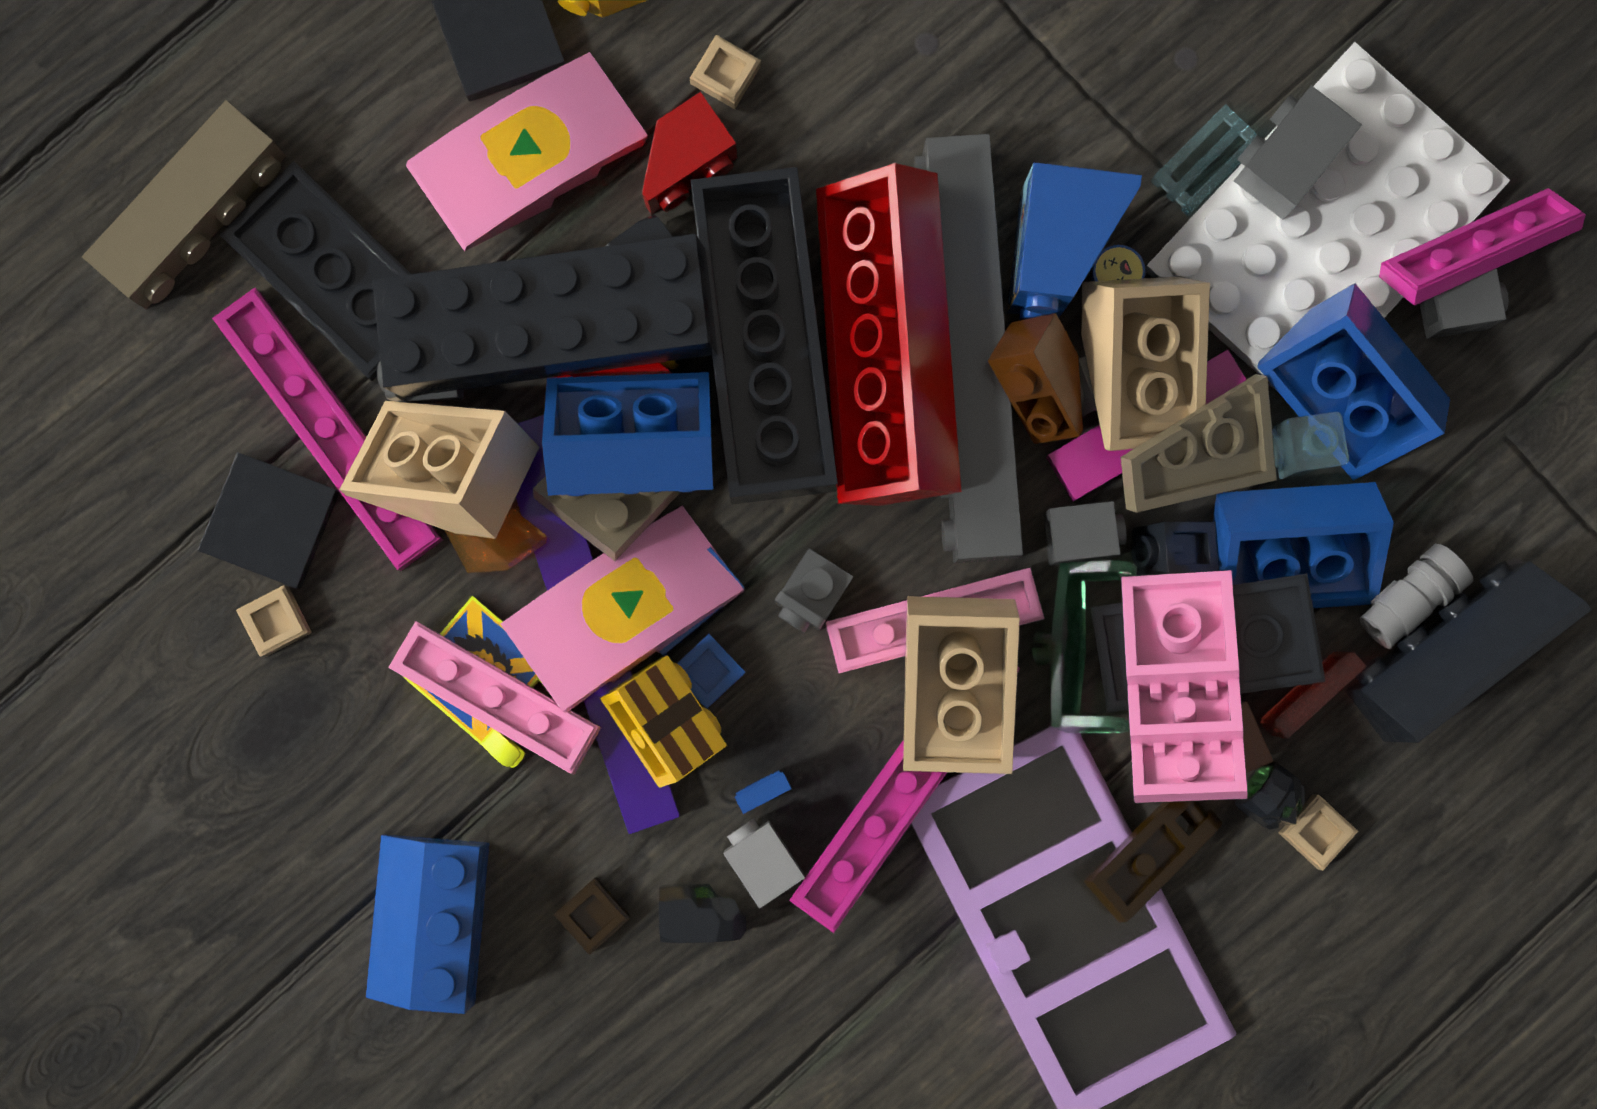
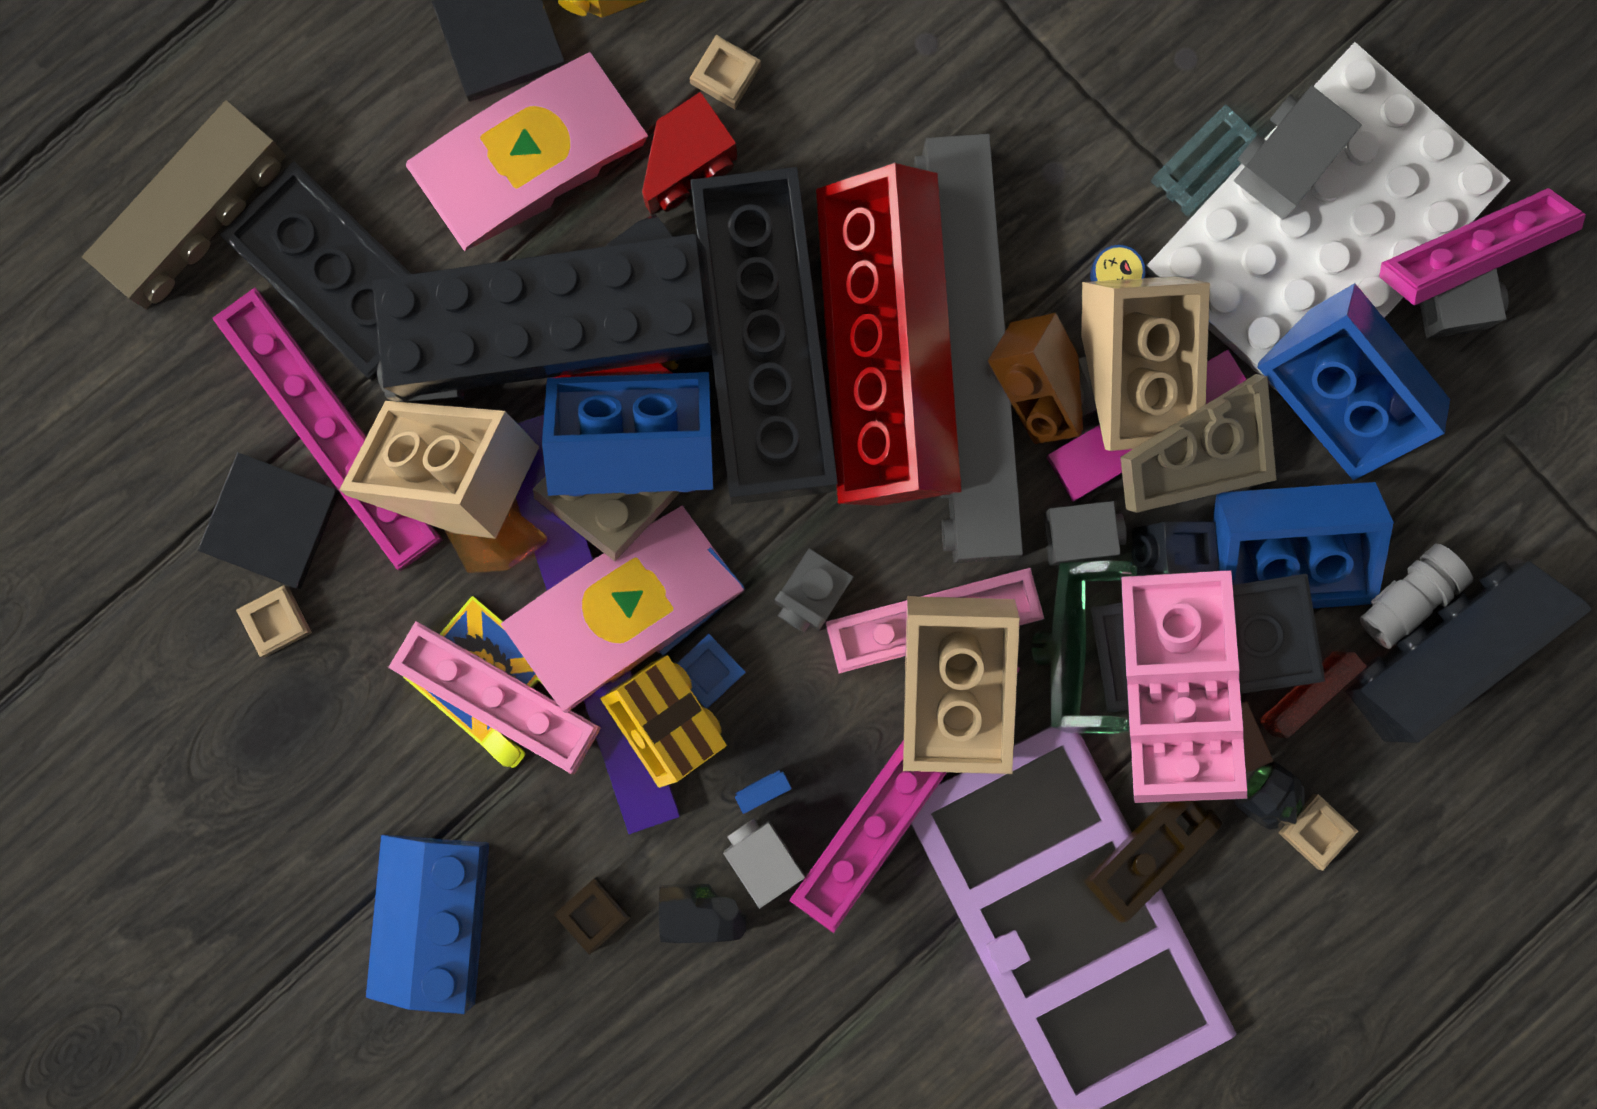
blue slope [1007,162,1142,320] -> none
clear light blue bracket [1272,412,1349,479] -> none

